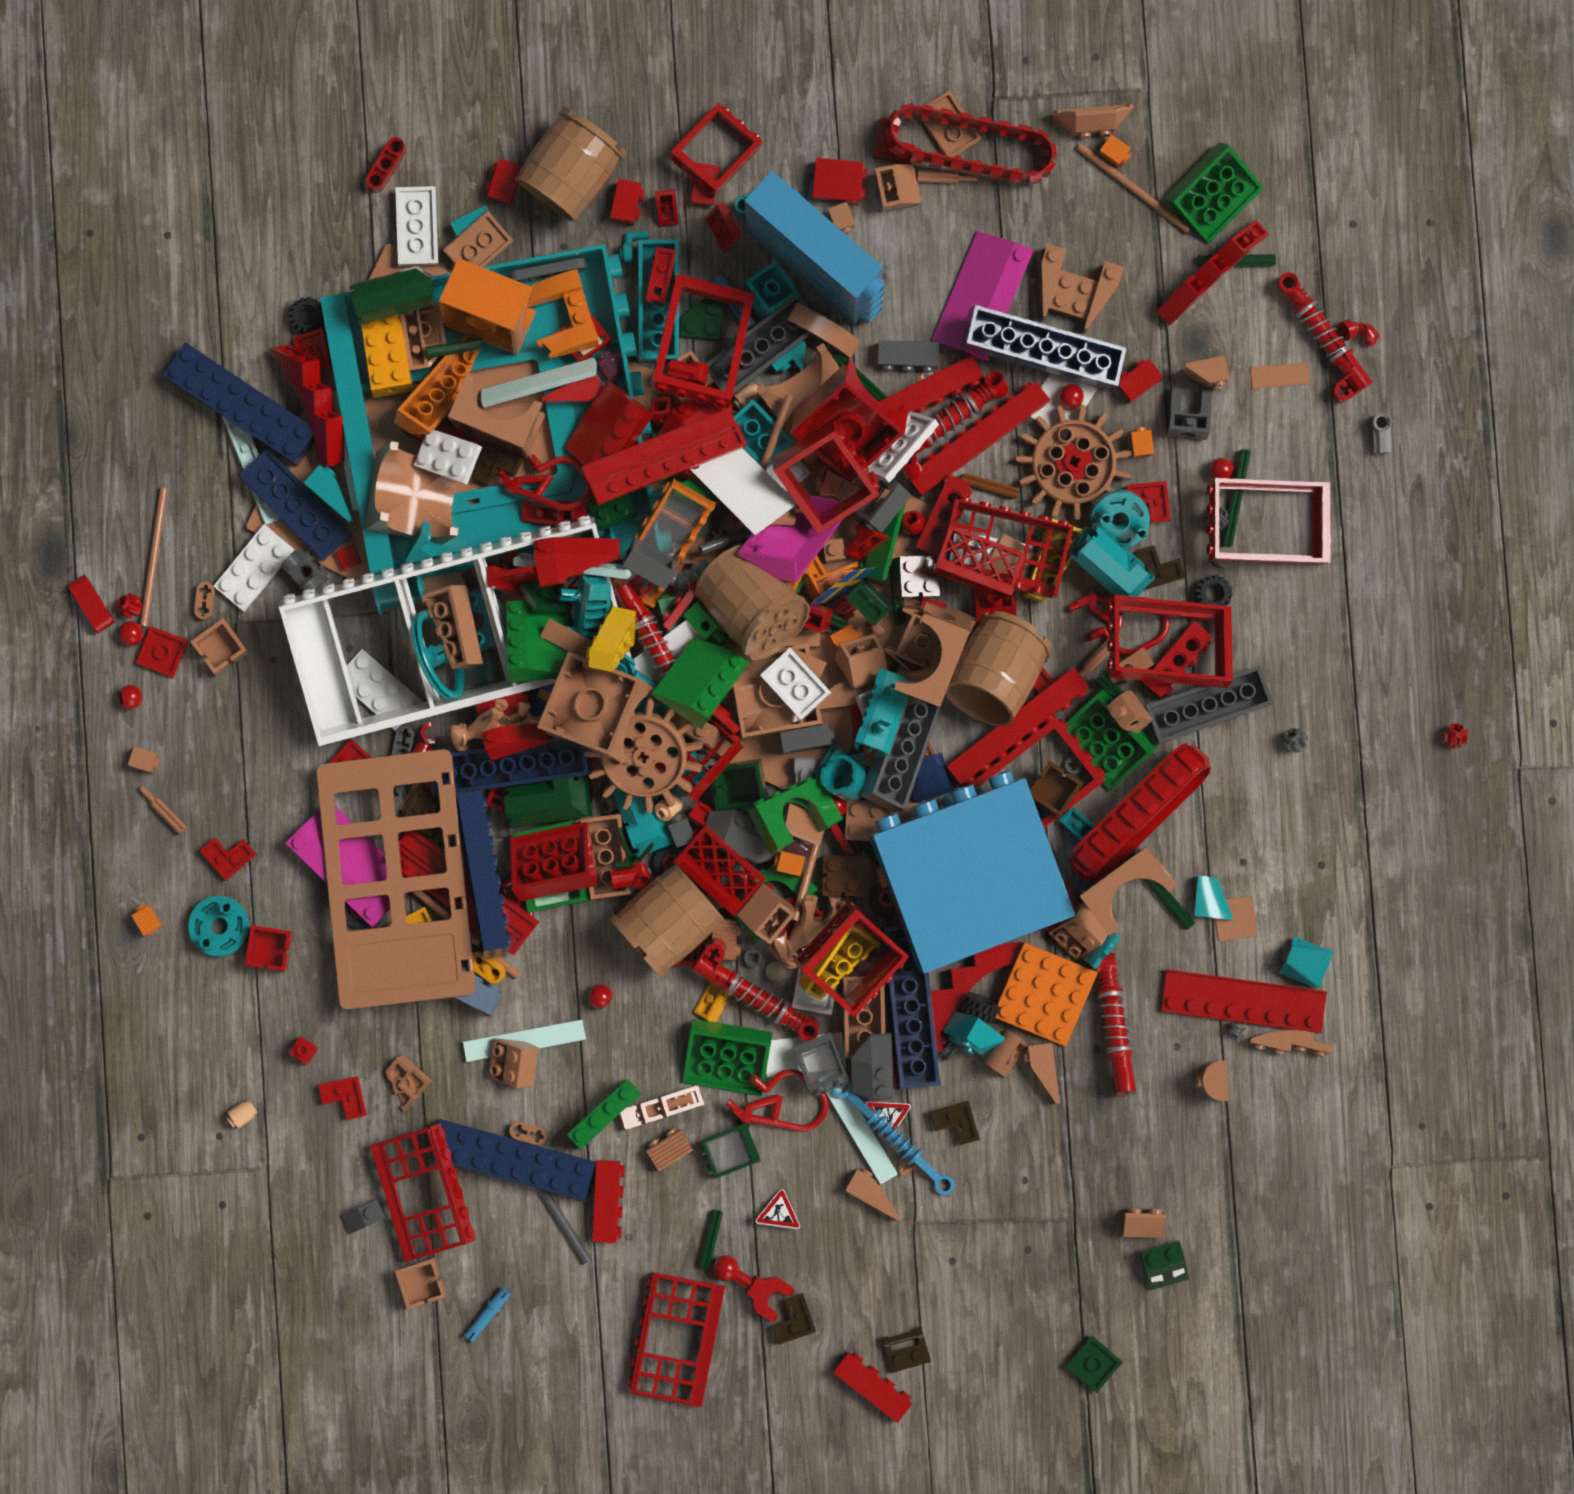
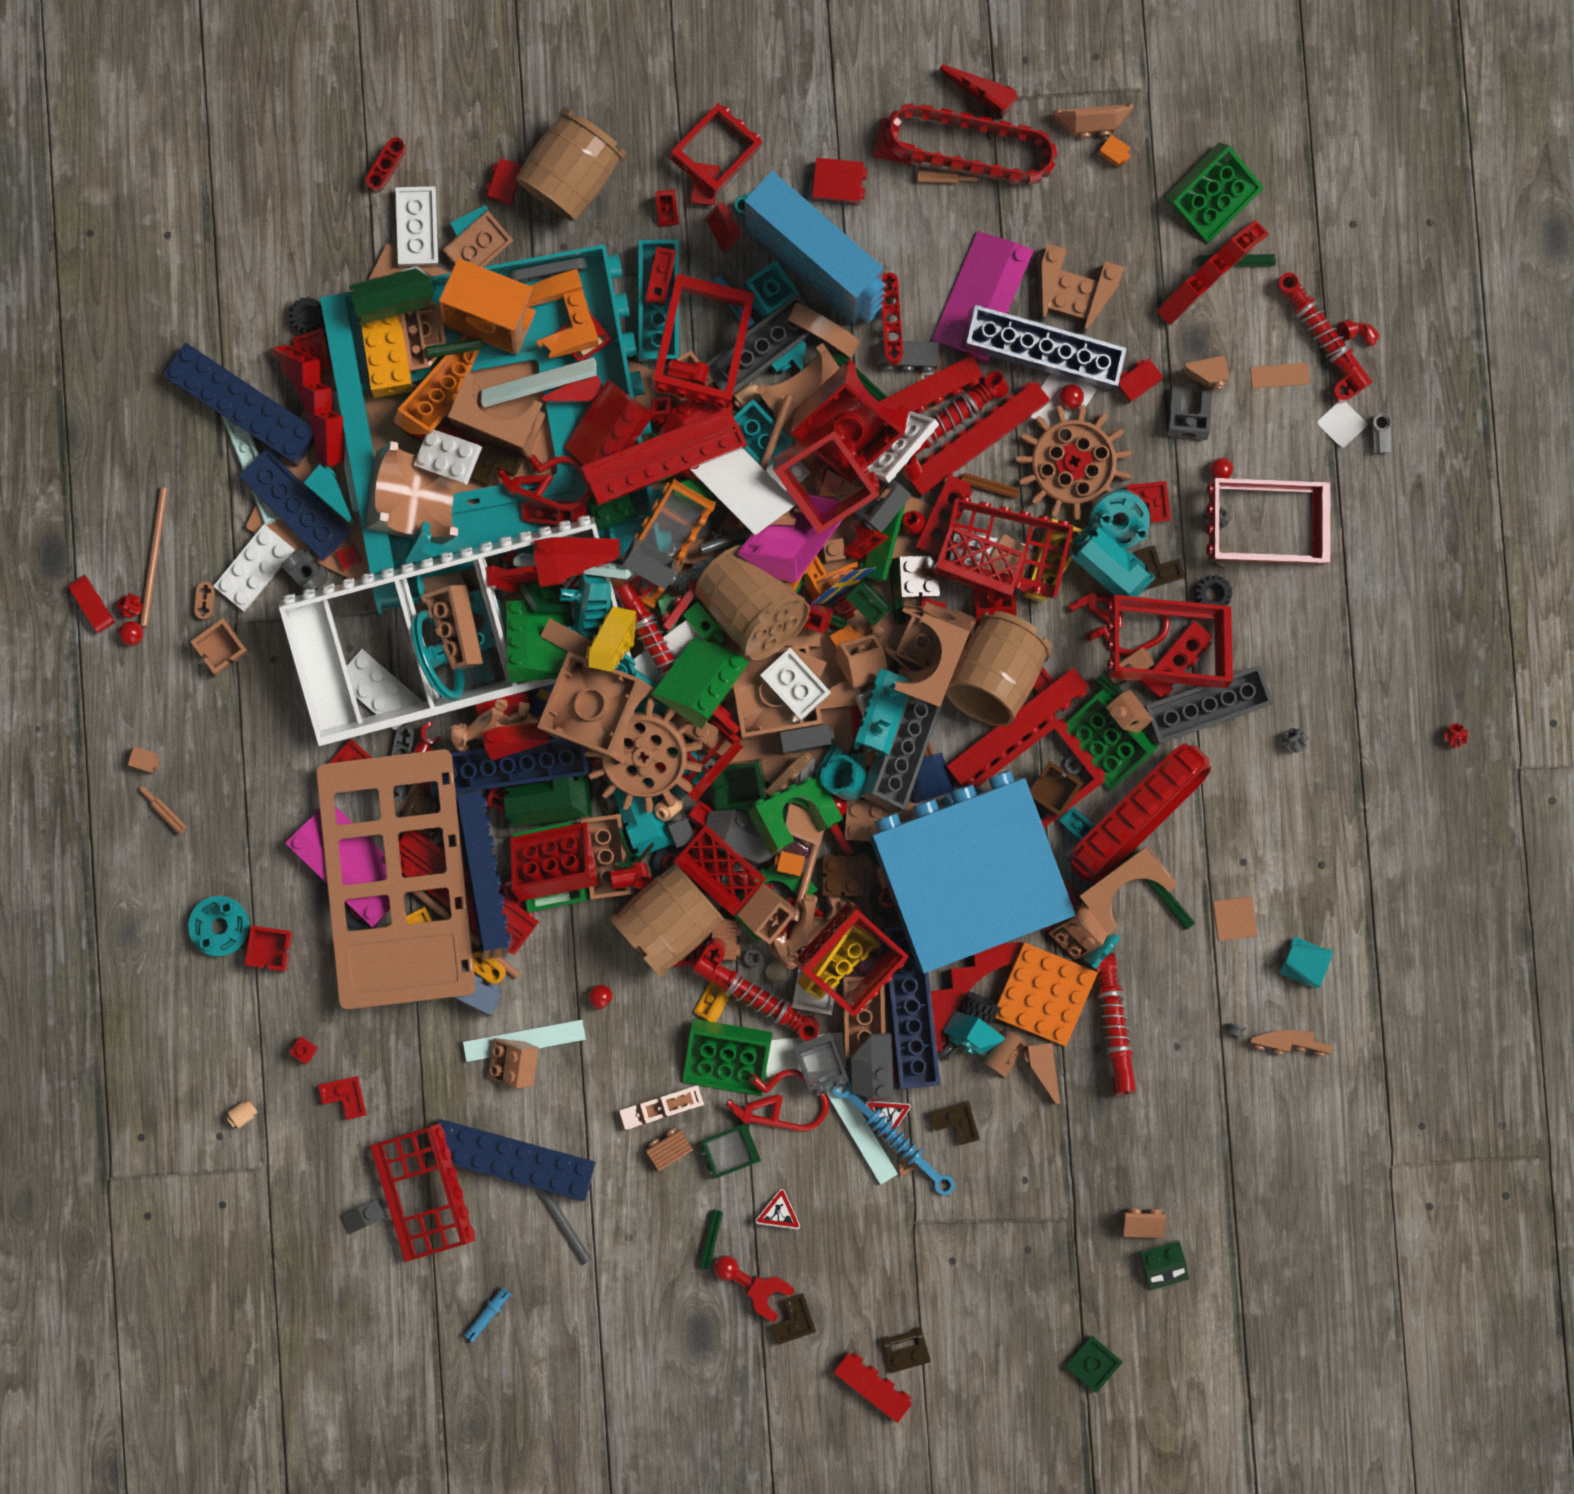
red piece [119,685,143,710] -> none
orange brick [131,904,164,937] -> none
red tile [136,626,189,678] -> none
red plate [200,838,257,881] -> none
nougat slope [385,1054,432,1112] -> none
nougat piece [395,1257,448,1310] -> none
nougat beam [509,1121,547,1145] -> none
green arch [567,1079,642,1150] -> none
red brick [592,1160,625,1243] -> none
clear pink head [596,349,624,381] -> none
red brick [610,178,645,226] -> none
teal plate [620,231,649,263] -> none
red window [627,1272,725,1407] -> none
dark green plate [681,298,724,341] -> none
nougat brick [828,202,855,234] -> none
nougat slope [845,1168,900,1221] -> none
nougat slope [875,164,922,212] -> none
nougat tile [919,90,982,157] -> none
nougat piece [1077,143,1192,234] -> none
nougat axle [1079,638,1120,678] -> none
orange brick [1130,427,1154,458] -> none
red plate [1161,969,1327,1033] -> none
teal slope [1194,876,1233,920] -> none
nougat brick [1195,1060,1228,1101] -> none
dark green axle [1222,449,1251,547] -> none
none -> medium nougat hinge [766,752,813,795]
none -> red beam [882,272,903,365]
none -> red wedge [939,64,1018,119]
none -> white sticker [1318,402,1368,447]

